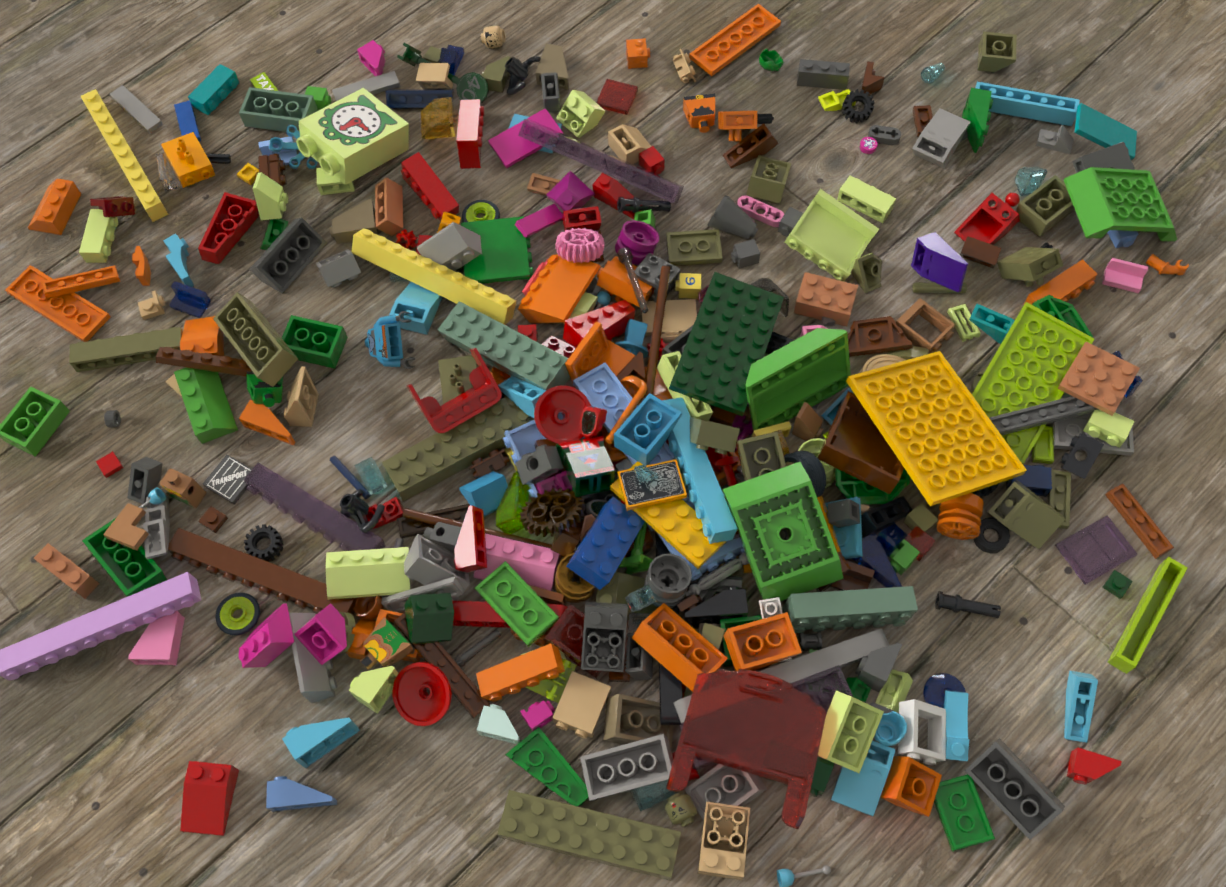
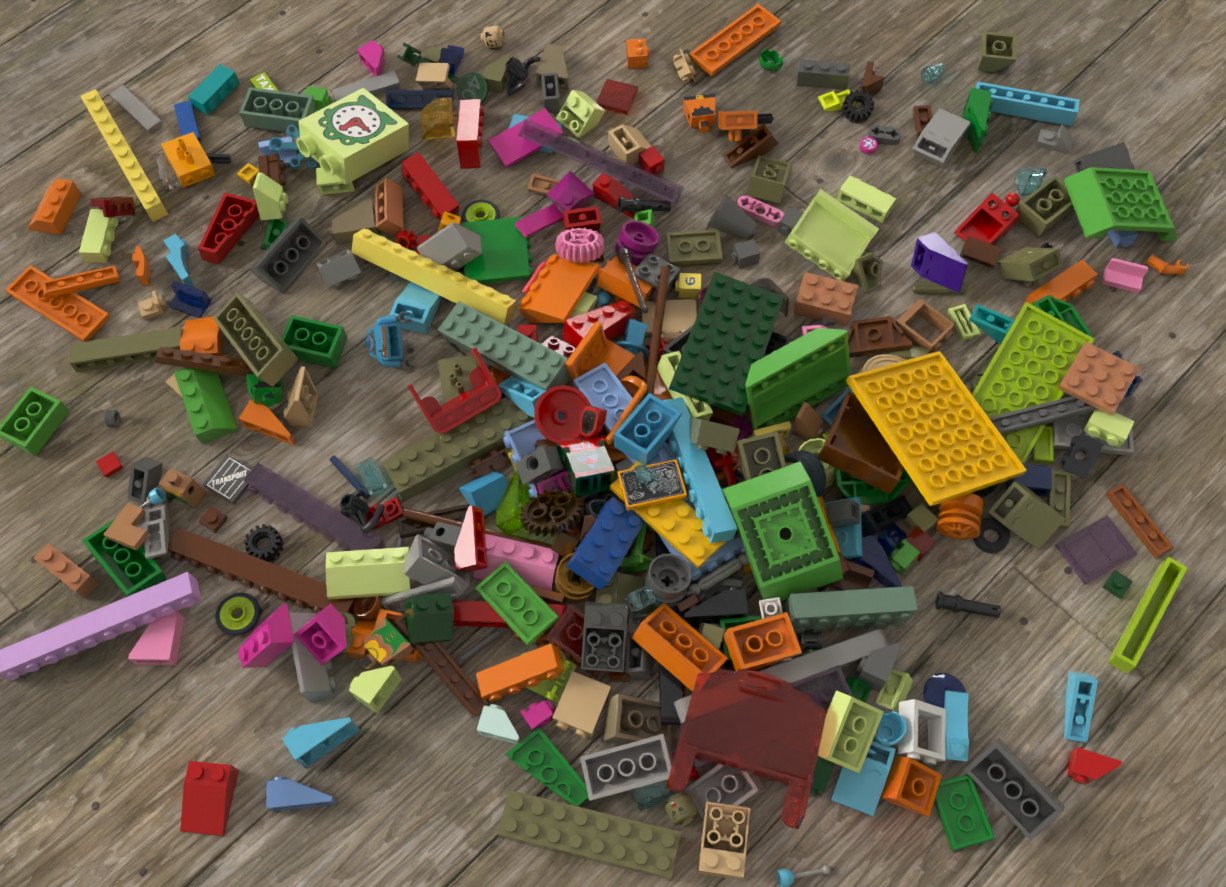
red dish [392,662,452,726] -> none
teal tile [1074,103,1137,160] -> none

